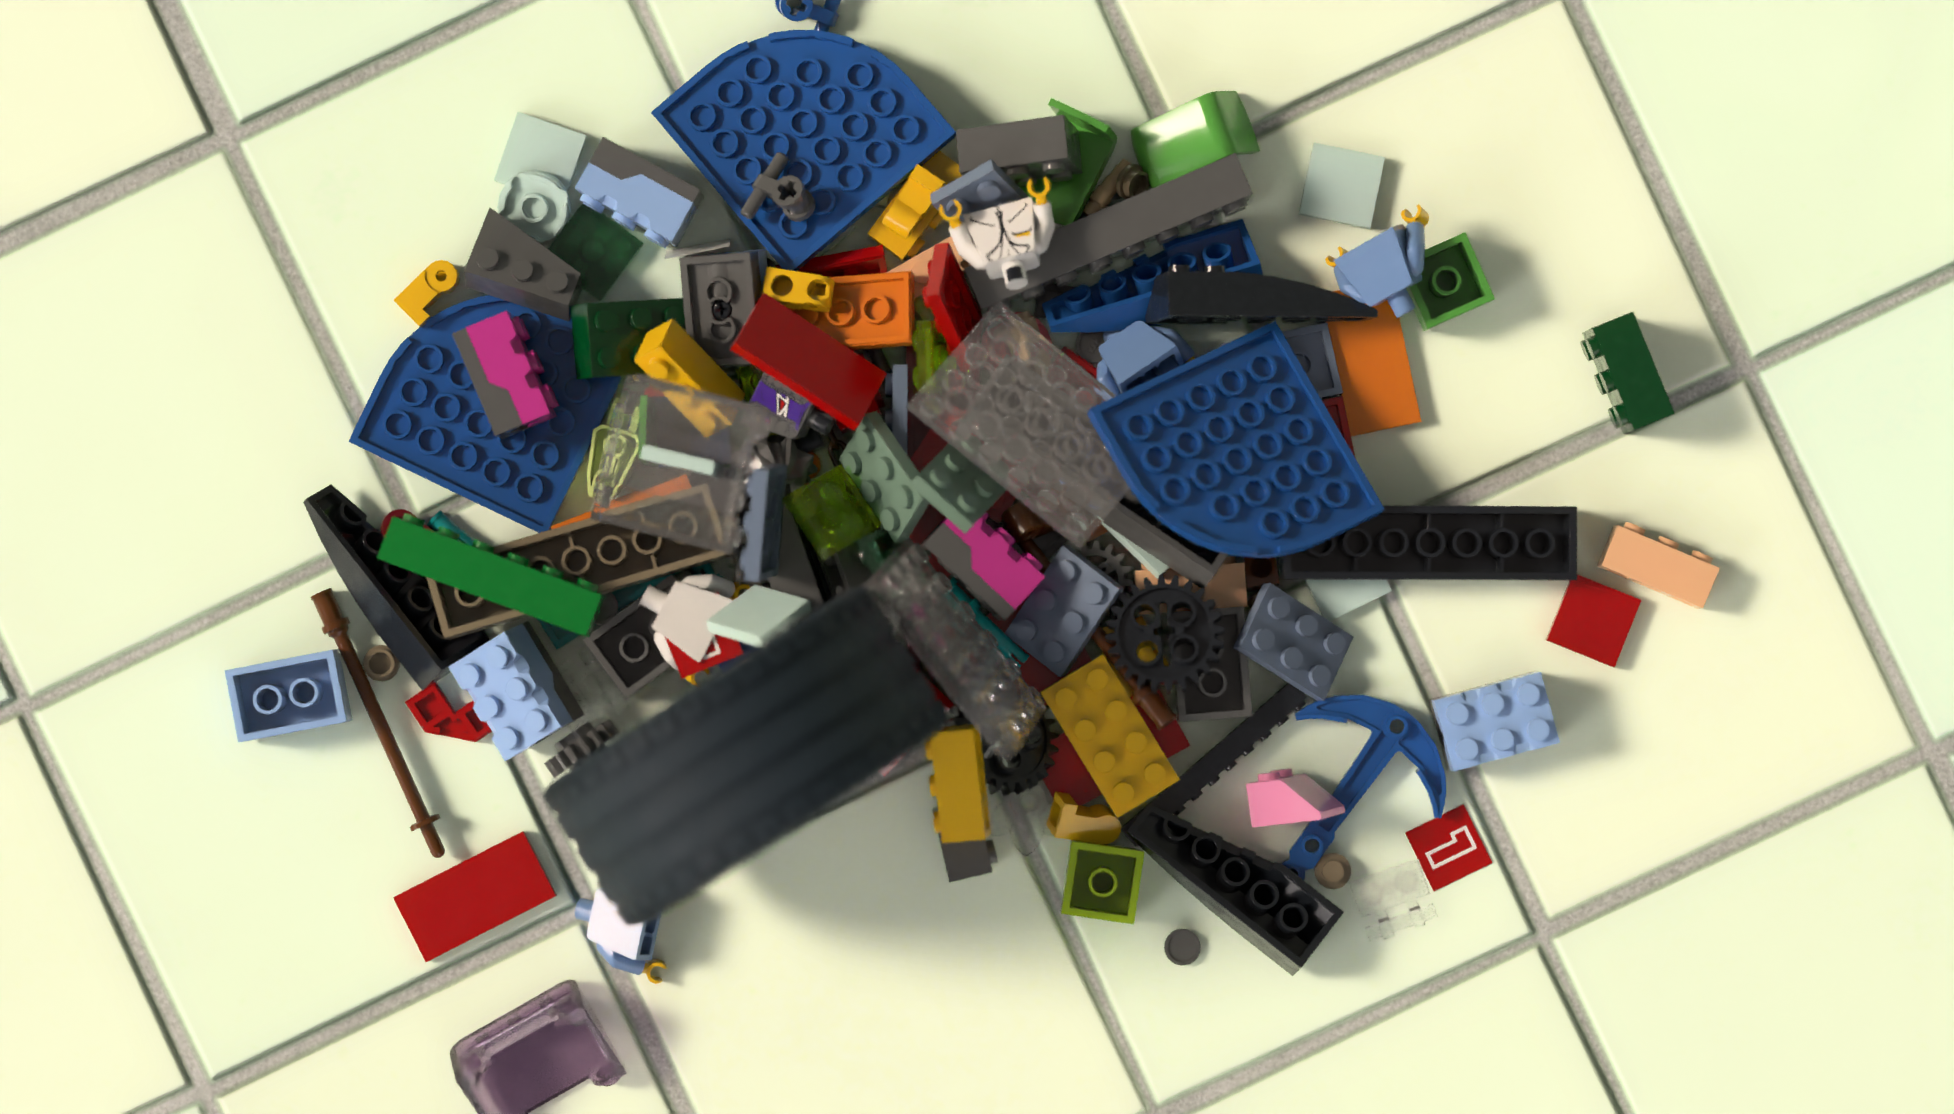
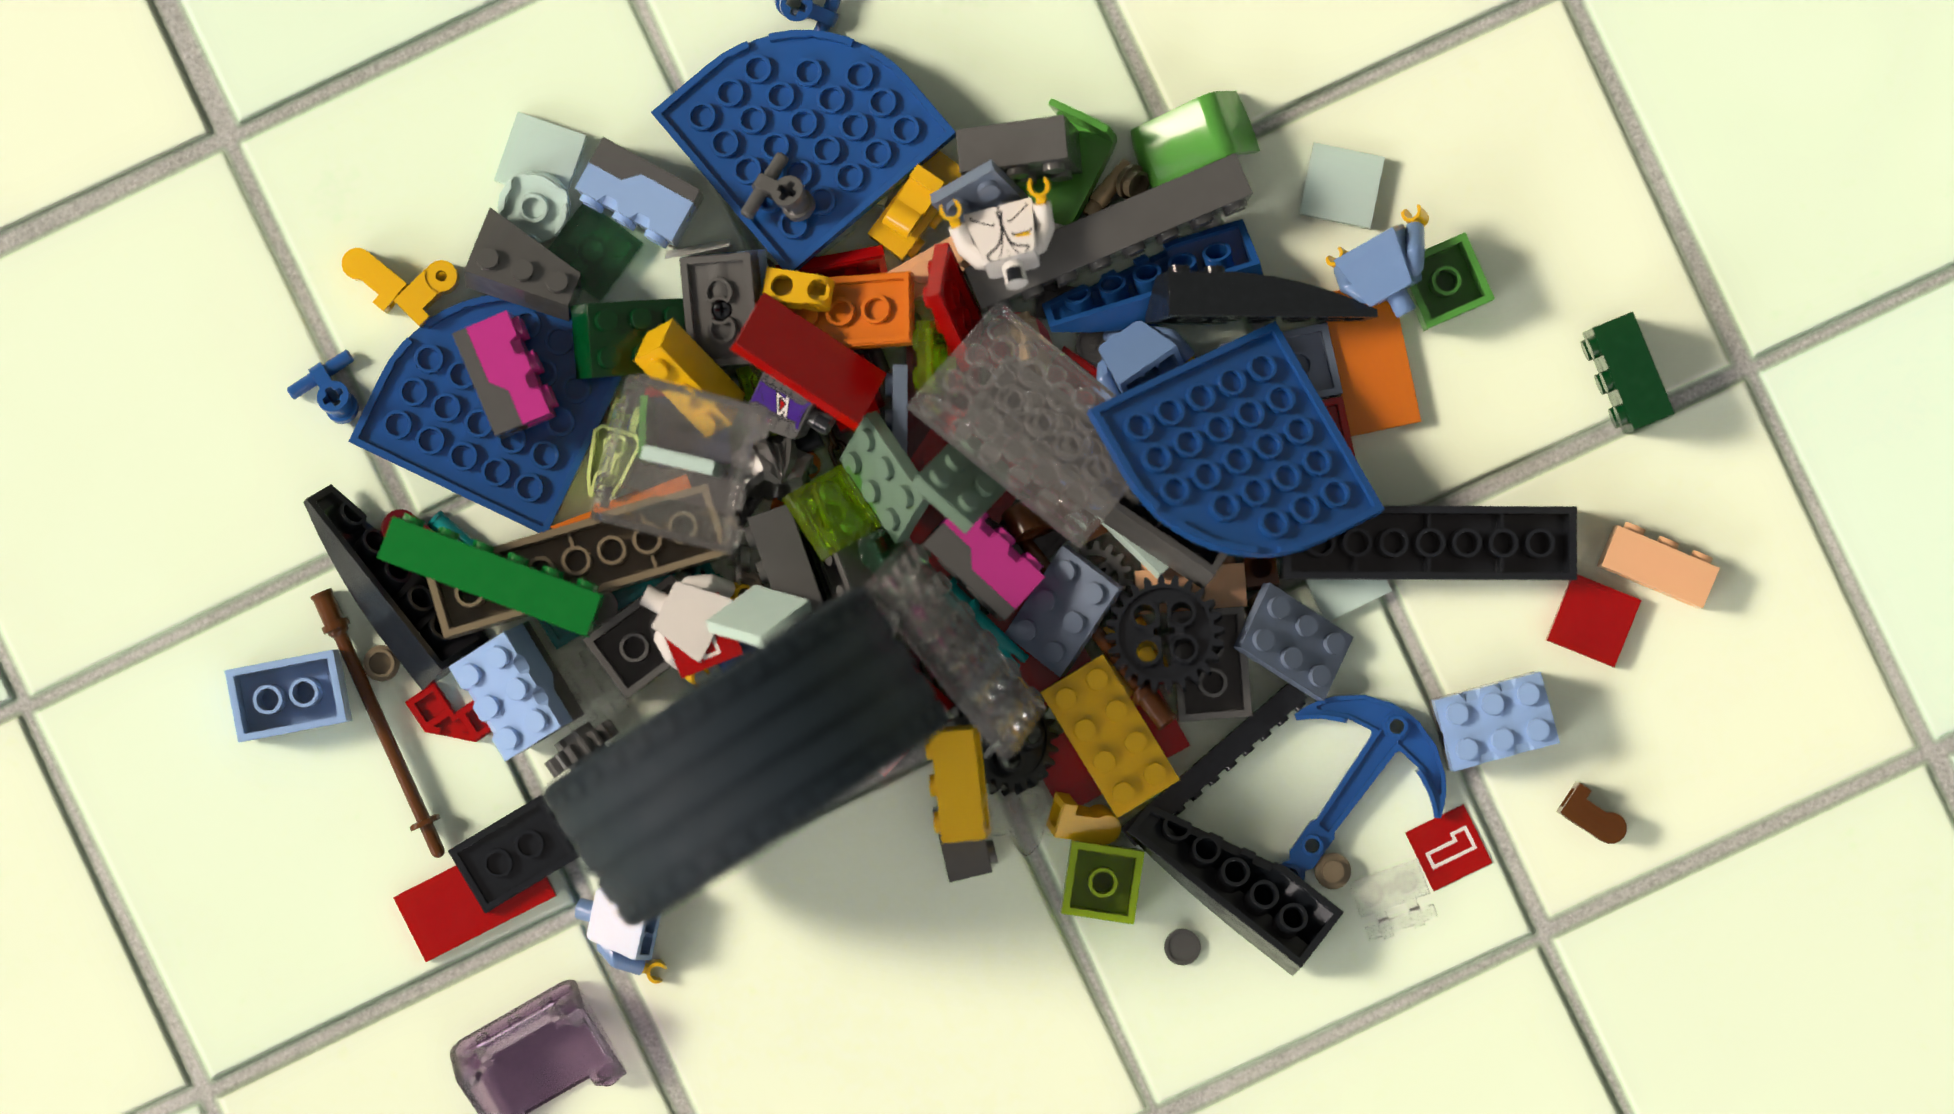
sand blue plate [740,463,787,582] -> none
bright pink slope [1246,768,1345,828] -> none
none -> blue piece [287,350,359,424]
none -> yellow leg [341,248,409,314]
none -> black tile [448,794,579,913]
none -> reddish brown leg [1556,782,1627,844]

